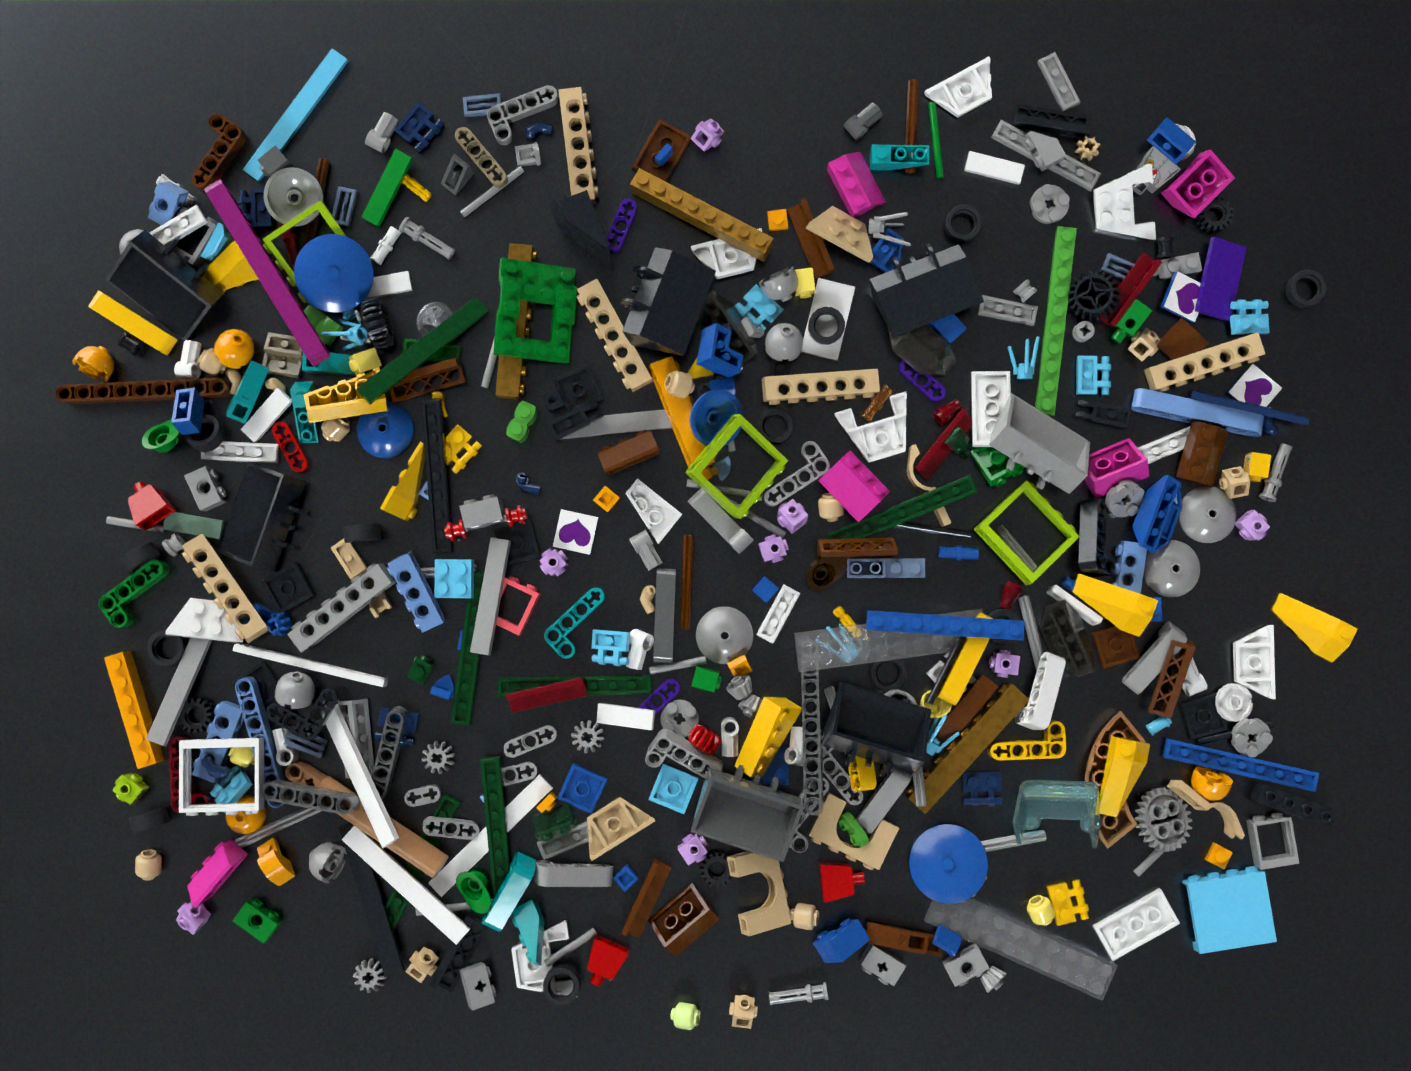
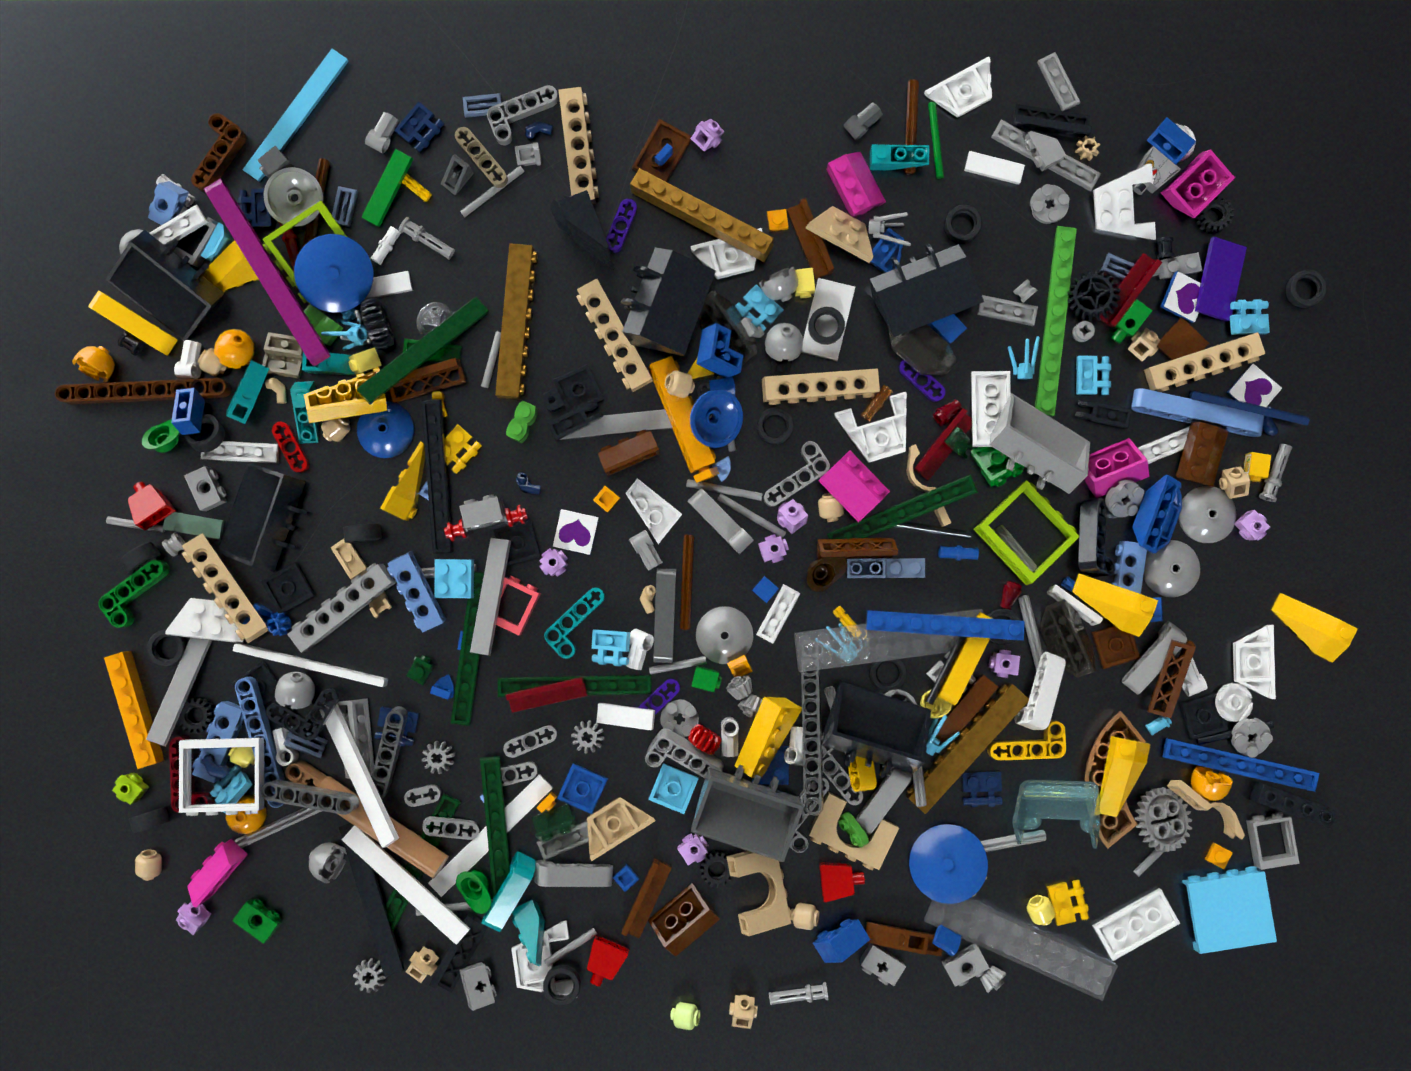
tan arm [225,368,242,395] -> none
white tile [241,388,292,443] -> none
light orange brick [257,838,295,886] -> none
green piece [493,258,577,364] -> none
lime window [685,414,788,519] -> none

